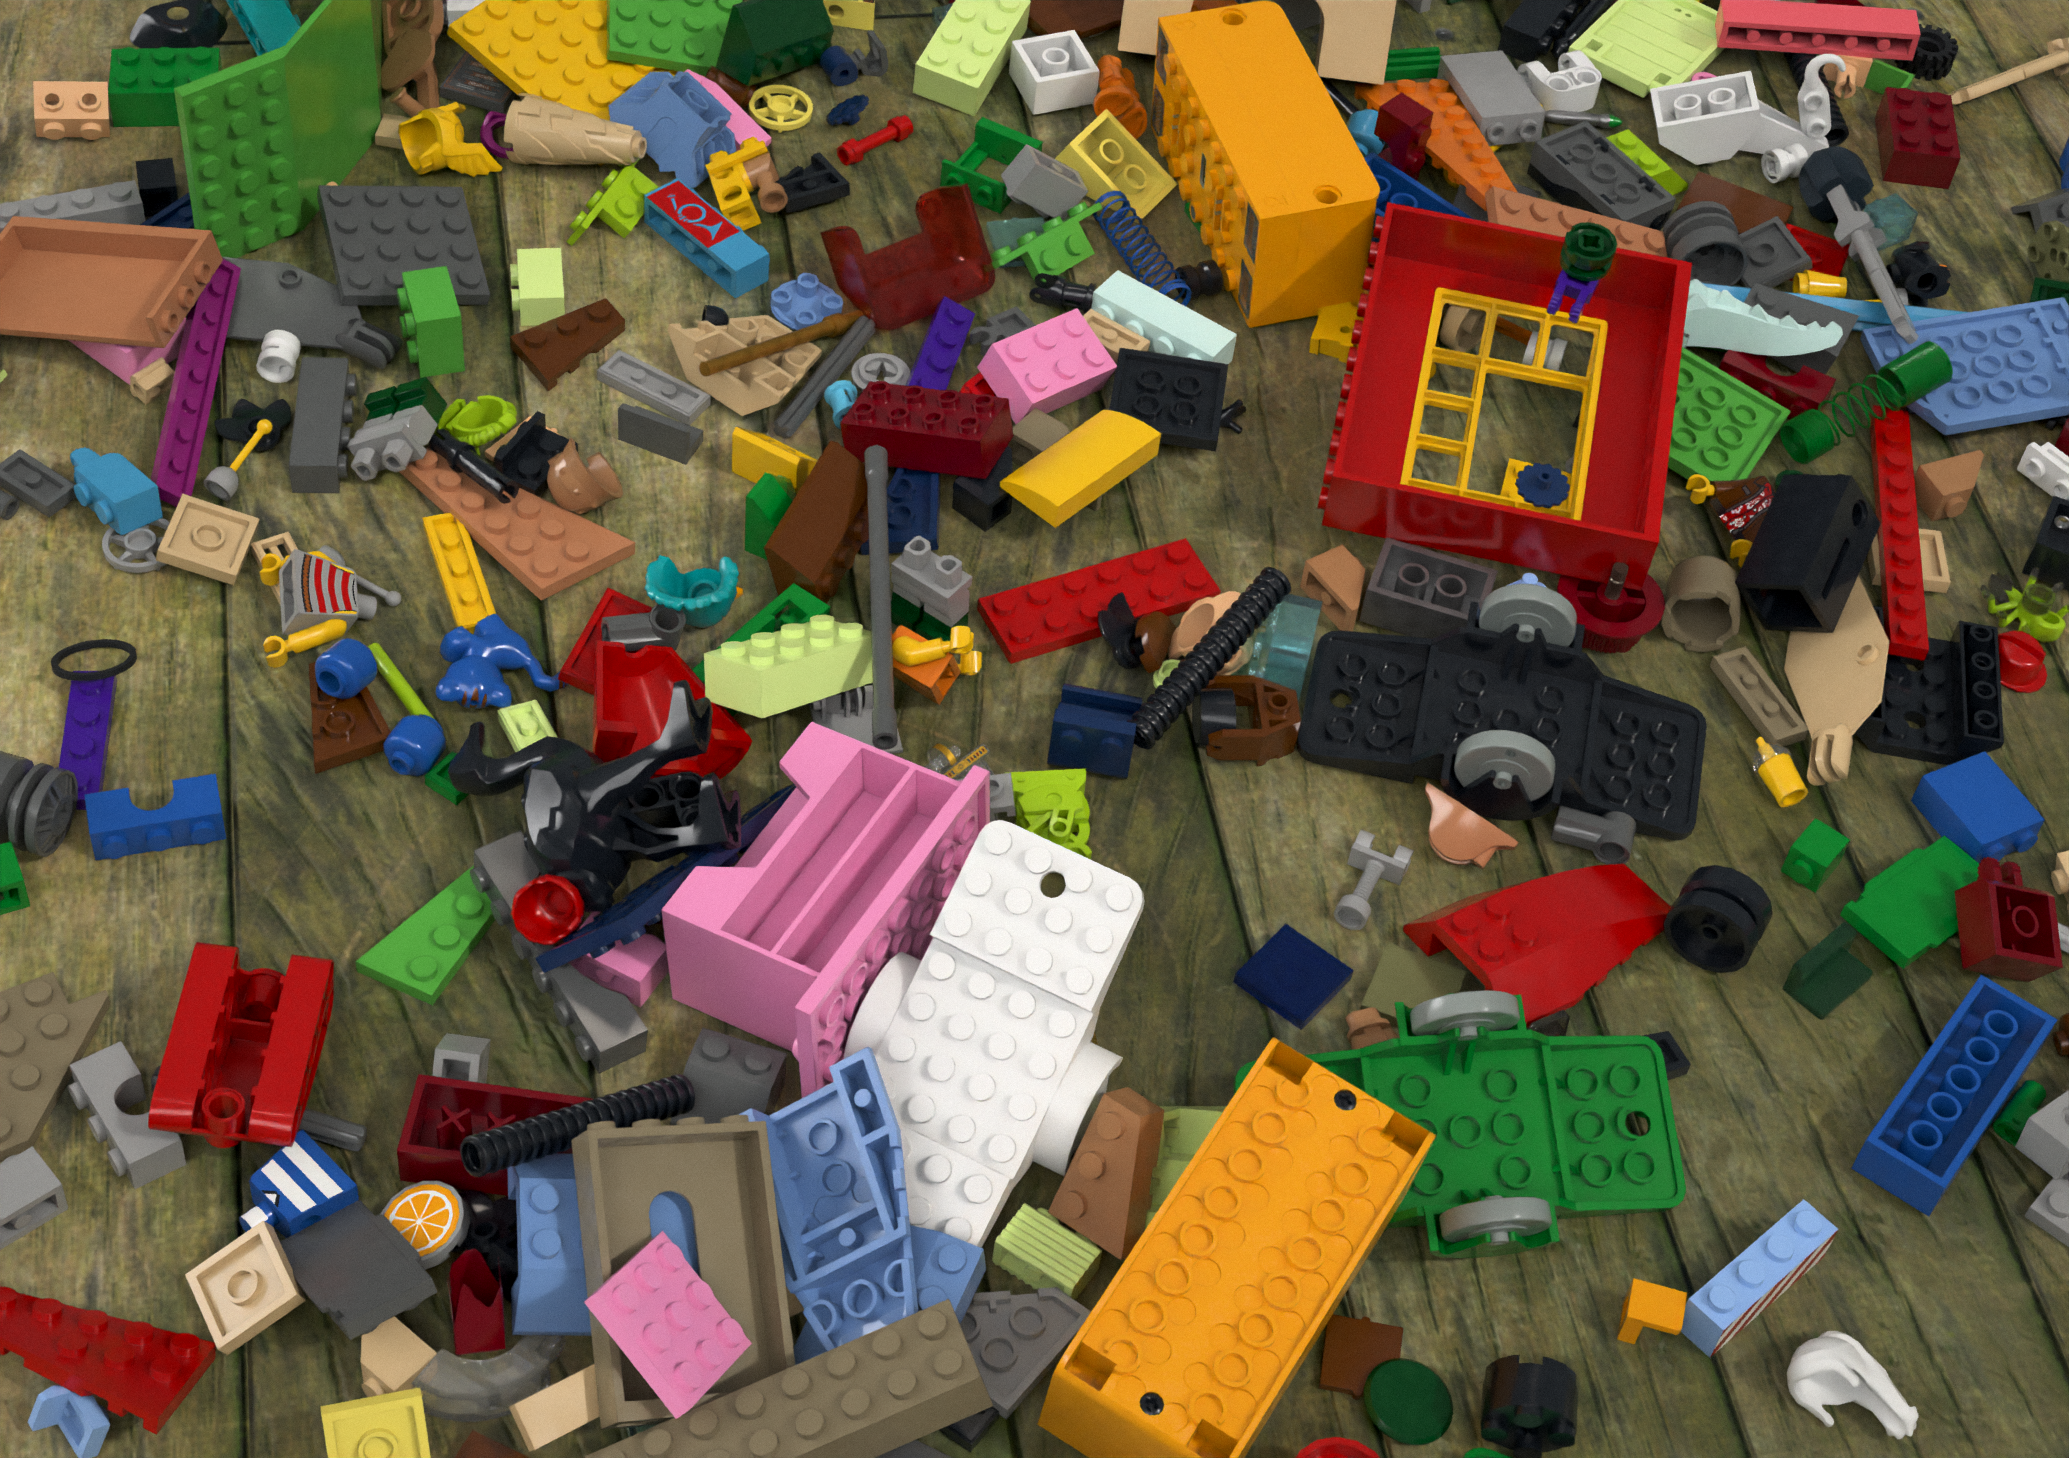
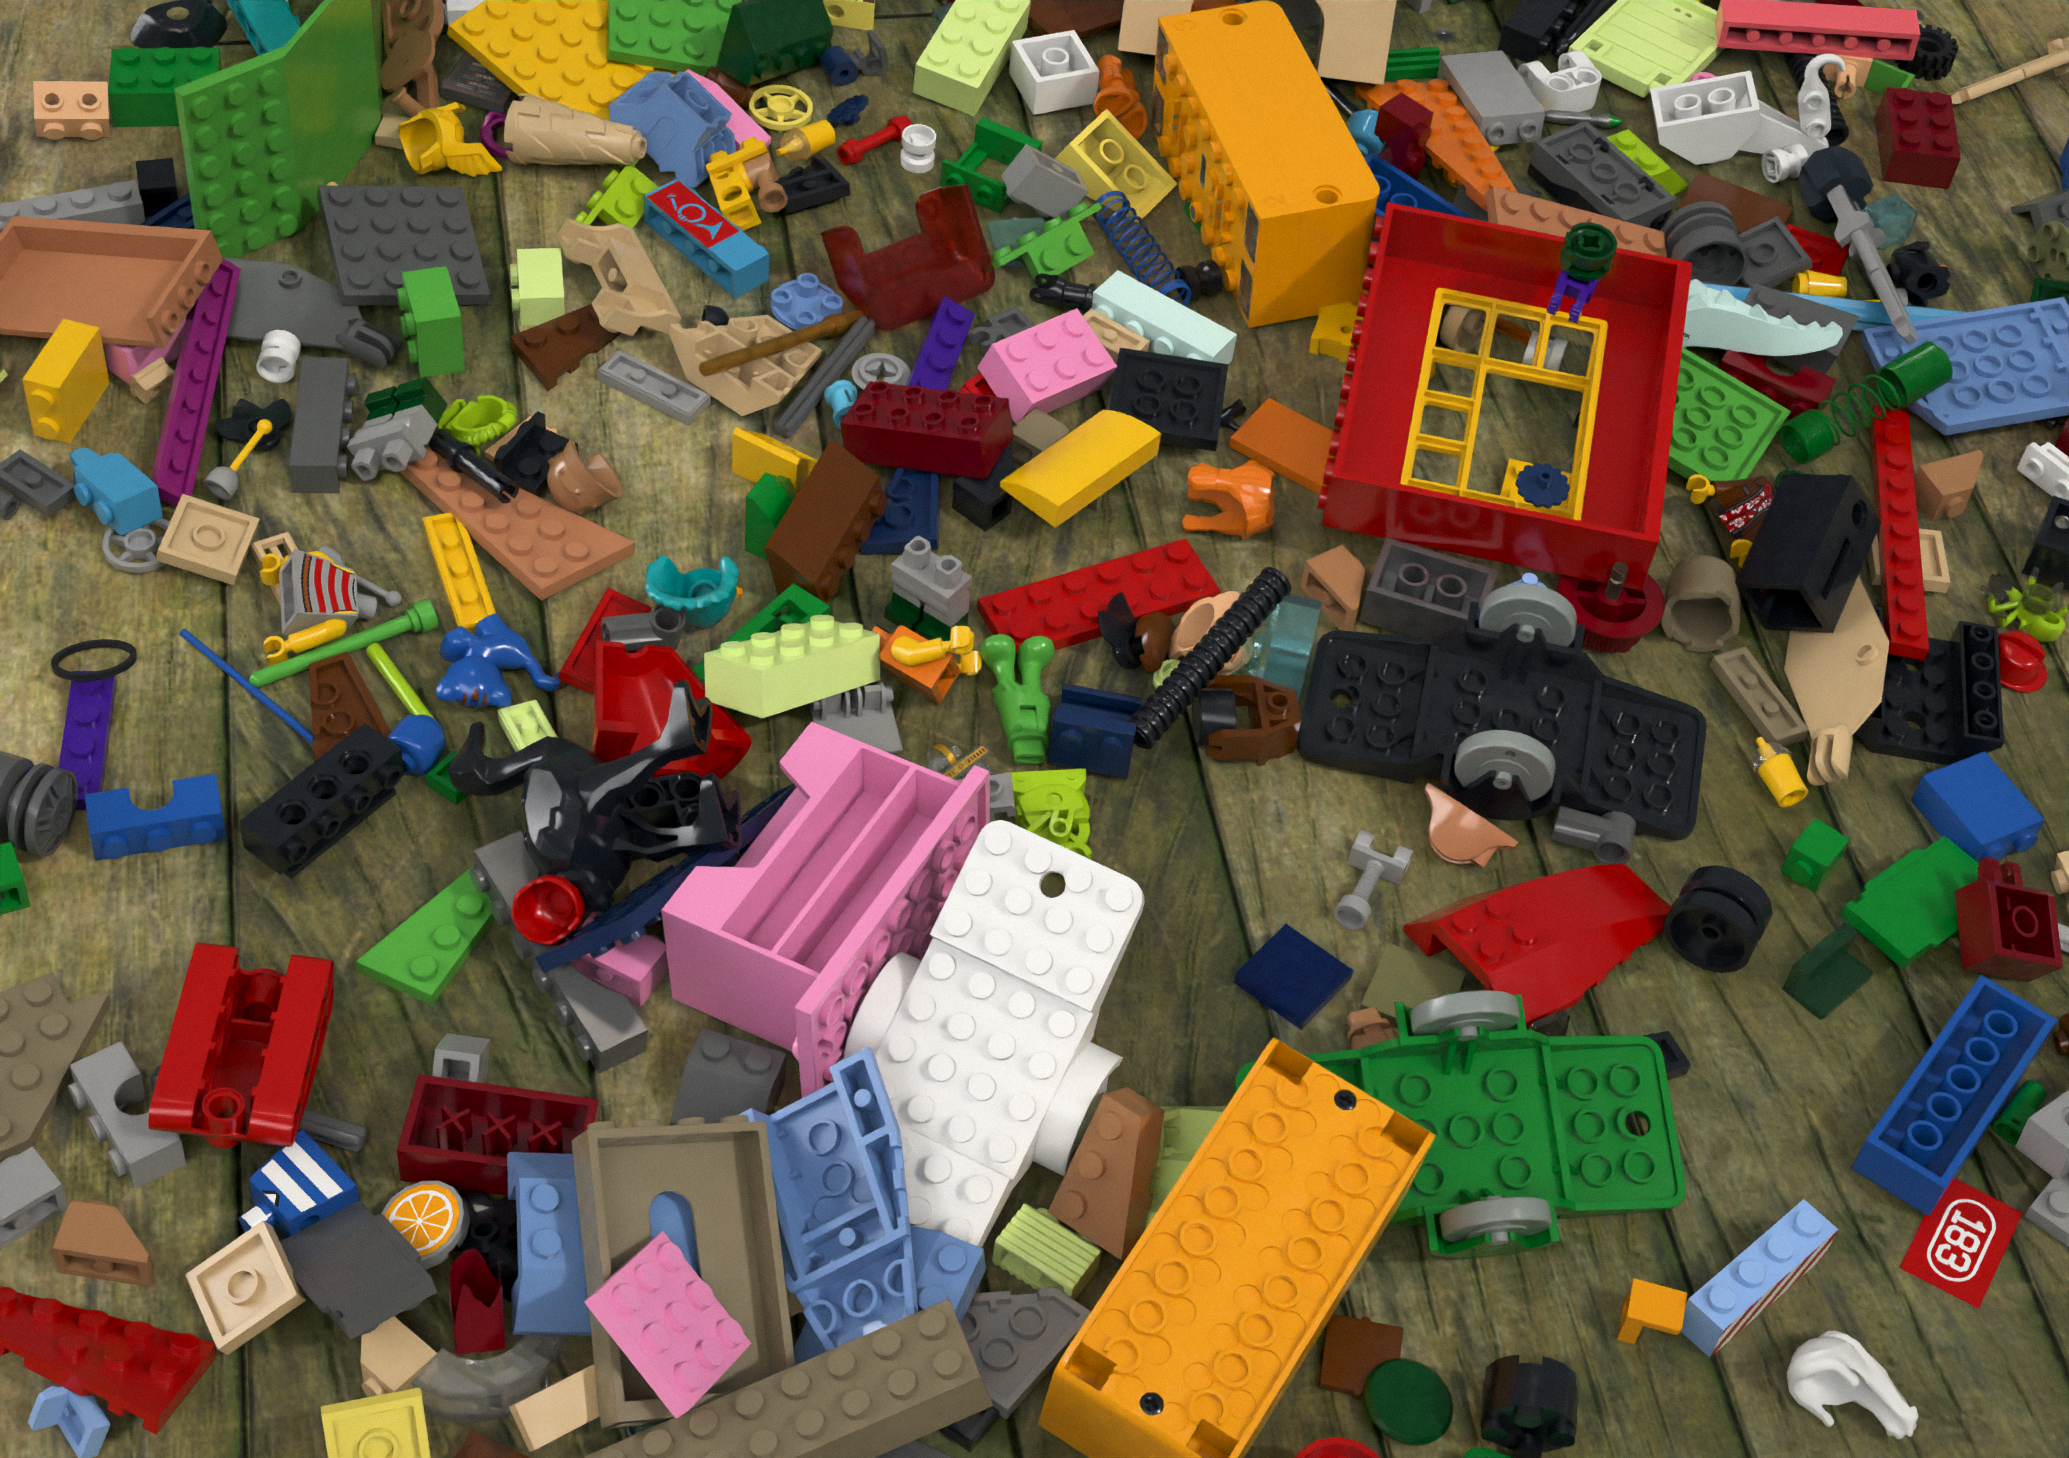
blue head [315,638,377,699] -> none
black piece [460,1074,695,1177] -> none
dark grey panel [618,403,703,465] -> none
dark grey piece [864,445,898,750] -> none
none -> yellow brick [22,319,110,444]
none -> medium nougat slope [52,1200,155,1287]
none -> blue axle [180,629,313,744]
none -> black brick [240,723,404,879]
none -> bright green piece [249,598,439,688]
none -> tan bracket [556,218,681,336]
none -> piece [776,119,836,163]
none -> white wheel [900,124,936,173]
none -> bright green piece [980,634,1055,764]
none -> orange piece [1182,458,1277,540]
none -> orange tile [1229,398,1335,495]
none -> red sticker [1899,1178,2023,1309]

